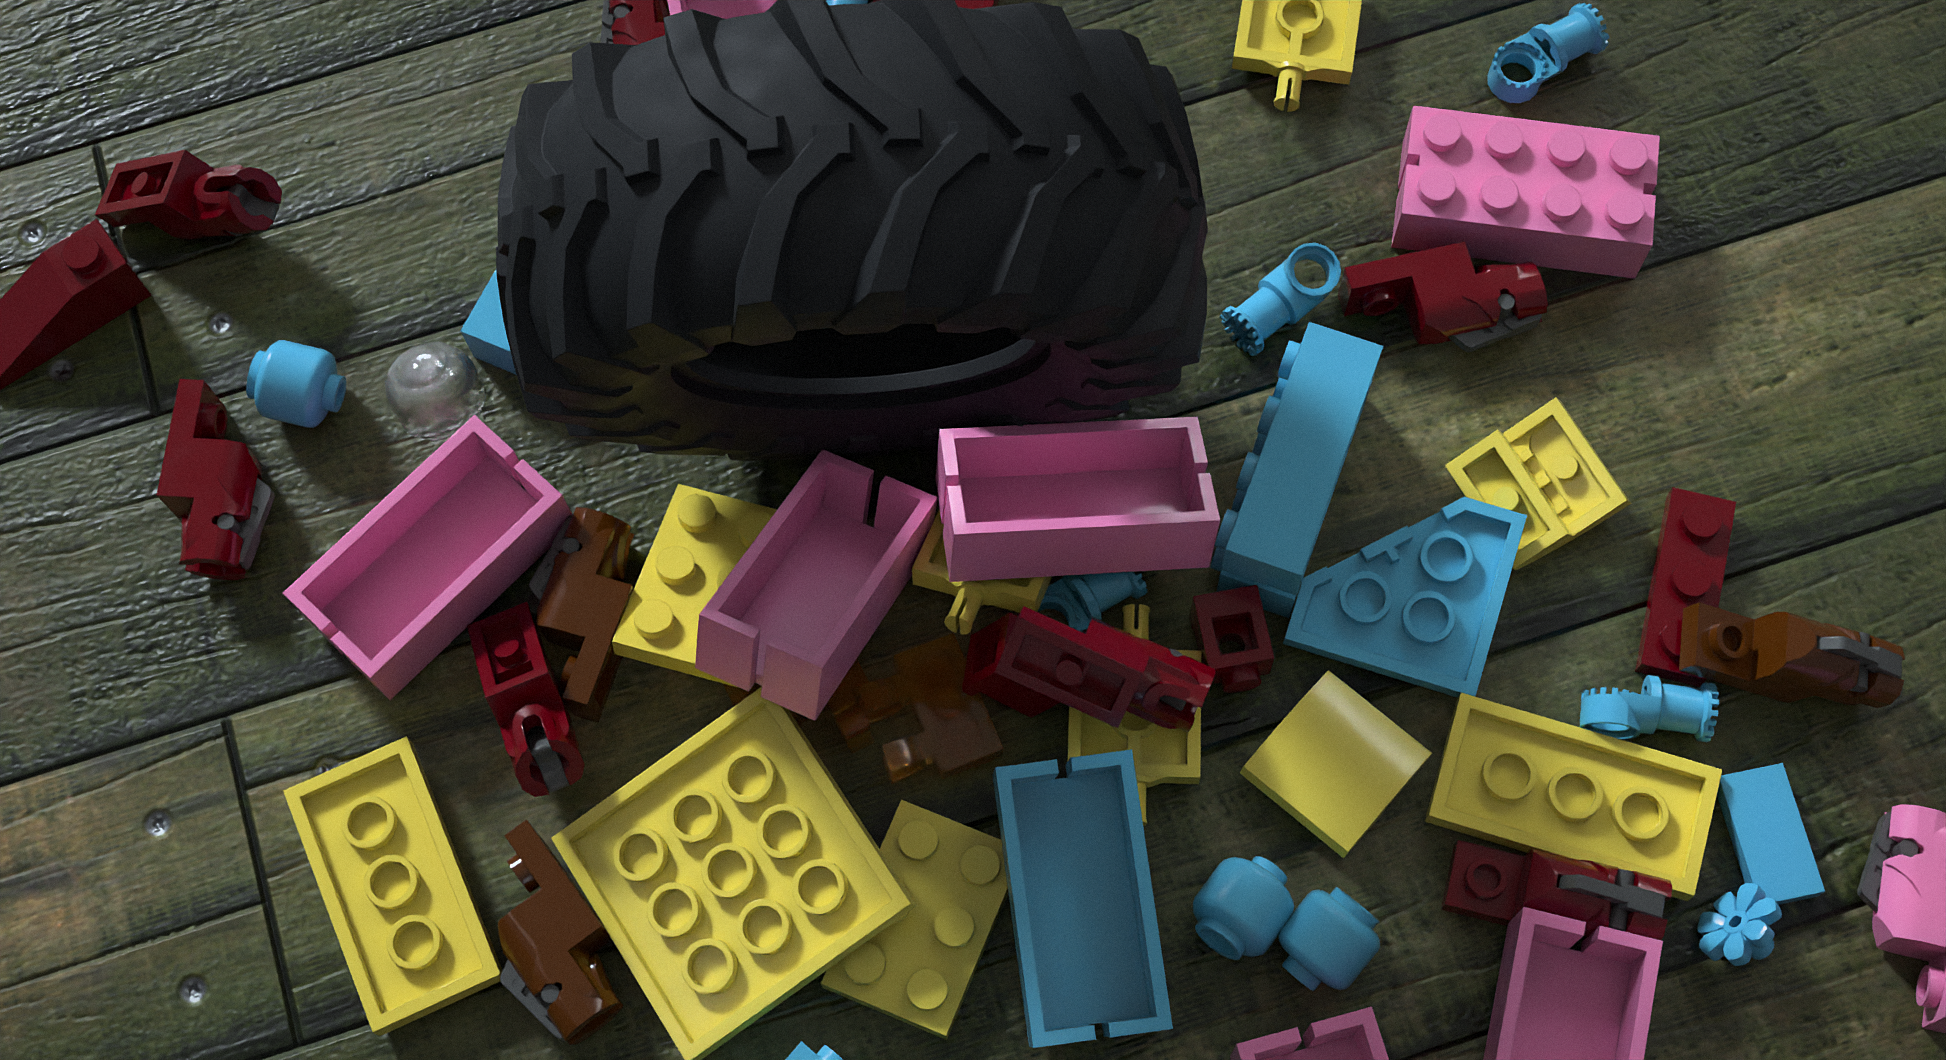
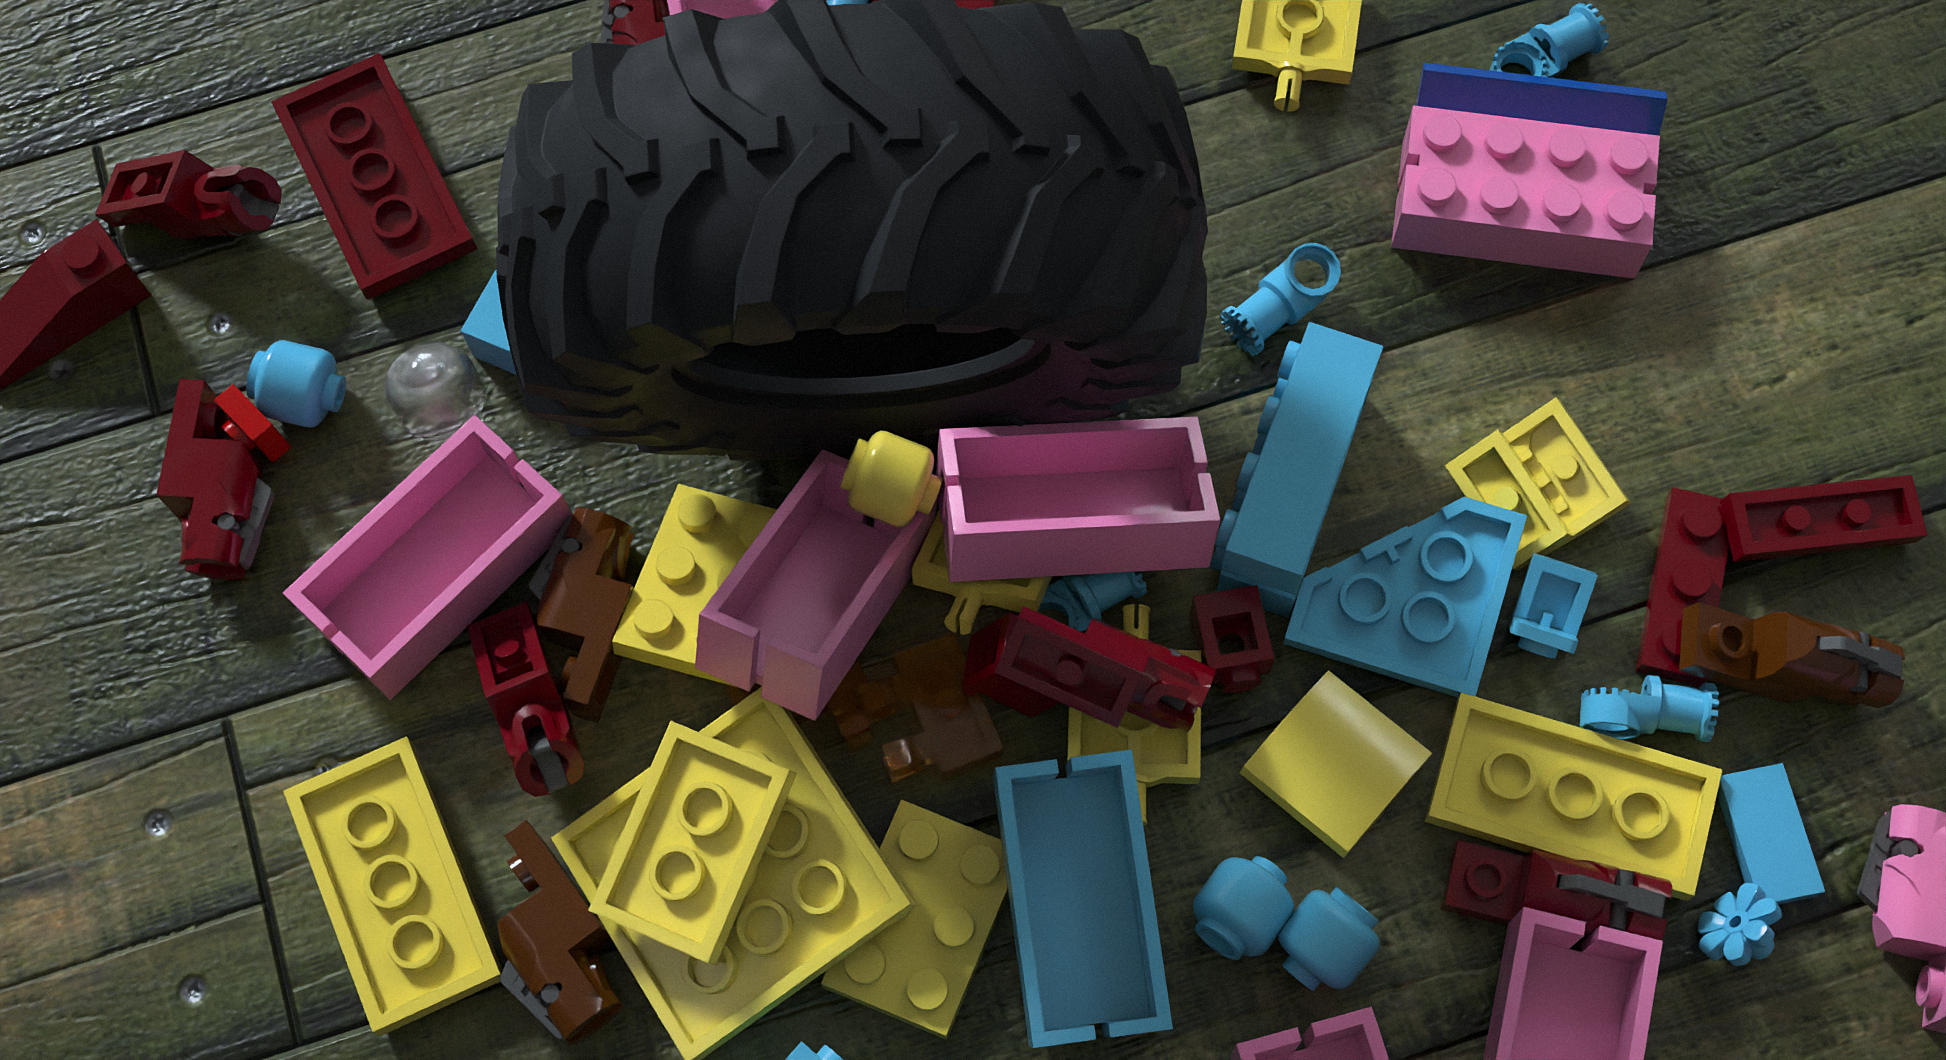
dark red plate [1338,242,1548,352] -> none
none -> red plate [214,384,291,463]
none -> dark red plate [271,53,478,300]
none -> light yellow plate [588,721,797,965]
none -> light yellow head [840,431,943,528]
none -> blue tile [1415,63,1668,136]
none -> medium azure bracket [1508,553,1598,659]
none -> dark red plate [1720,475,1928,562]

